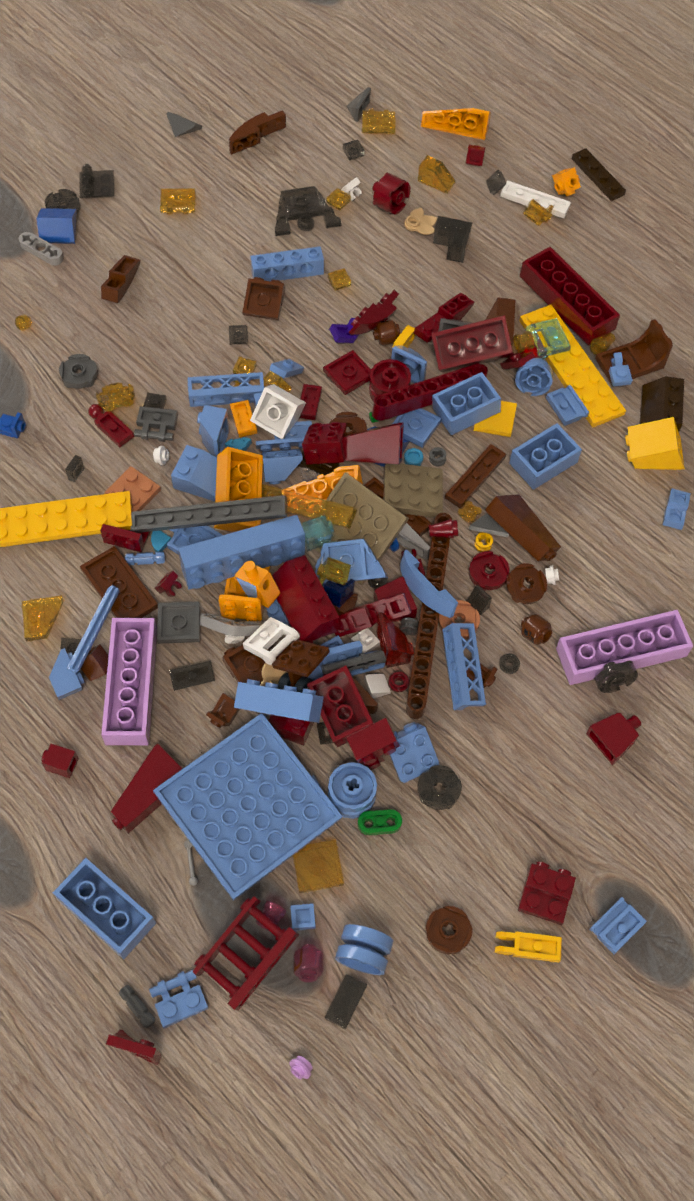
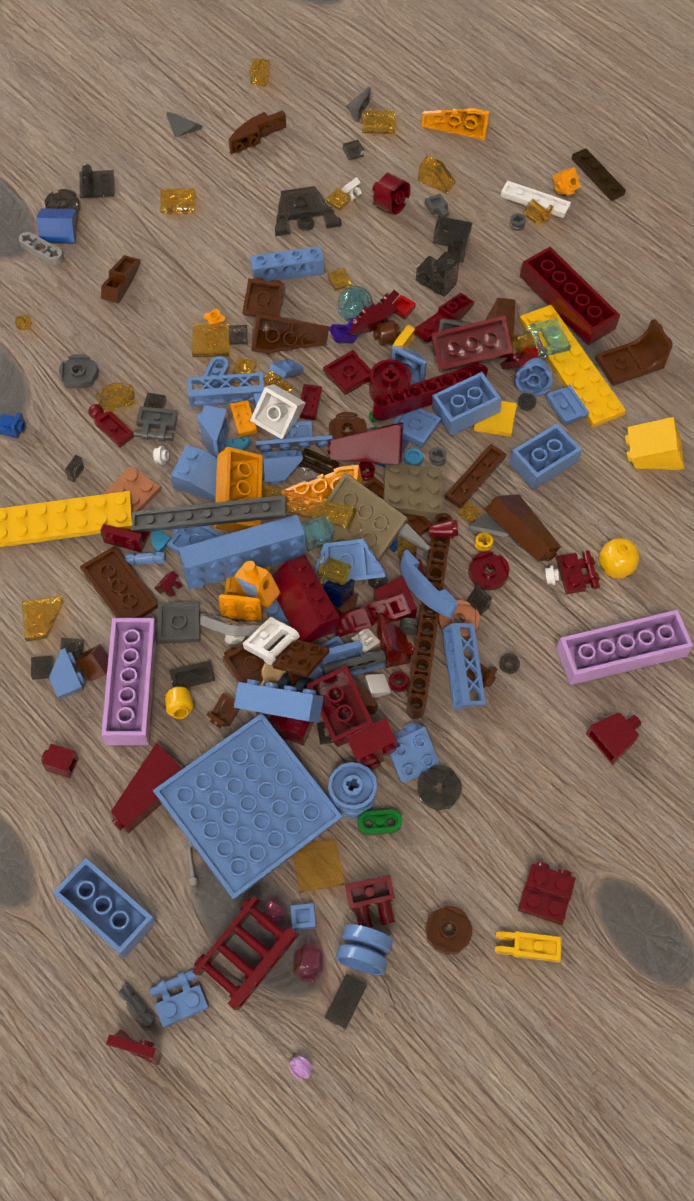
medium blue axle [67,585,119,673] -> none
dark red bracket [302,422,347,464] -> none
tan plate [404,208,437,235] -> none
dark red tile [466,145,485,166] -> none
clear smoke tile [486,170,506,195] -> none
reddish brown plate [507,563,547,604] -> none
reddish brown head [521,614,552,645] -> none
medium blue plate [589,897,647,954] -> none
clear yellow cone [590,333,615,355] -> none
clear smoke plate [594,661,638,693] -> none
medium blue plate [609,352,633,387] -> none
dark brown slope [640,376,684,431] -> none
medium blue slope [663,488,691,530] -> none
none -> clear smoke plate [31,655,54,680]
none -> yellow head [164,686,193,719]
none -> clear yellow plate [192,324,230,357]
none -> medium blue plate [203,356,229,388]
none -> light orange plate [204,309,225,328]
none -> clear yellow brick [250,58,270,87]
none -> reddish brown wedge [251,311,329,354]
none -> clear light blue cylinder [337,286,373,321]
none -> dark red brick [345,875,396,928]
none -> dark red bush [359,462,375,481]
none -> red plate [393,295,416,319]
none -> clear yellow tile [397,538,417,560]
none -> clear smoke brick [416,251,460,297]
none -> dark grey plate [425,194,449,224]
none -> dark grey bush [509,213,526,231]
none -> clear smoke plate [518,393,537,411]
none -> dark red plate [556,551,600,594]
none -> yellow cylinder [598,538,640,579]

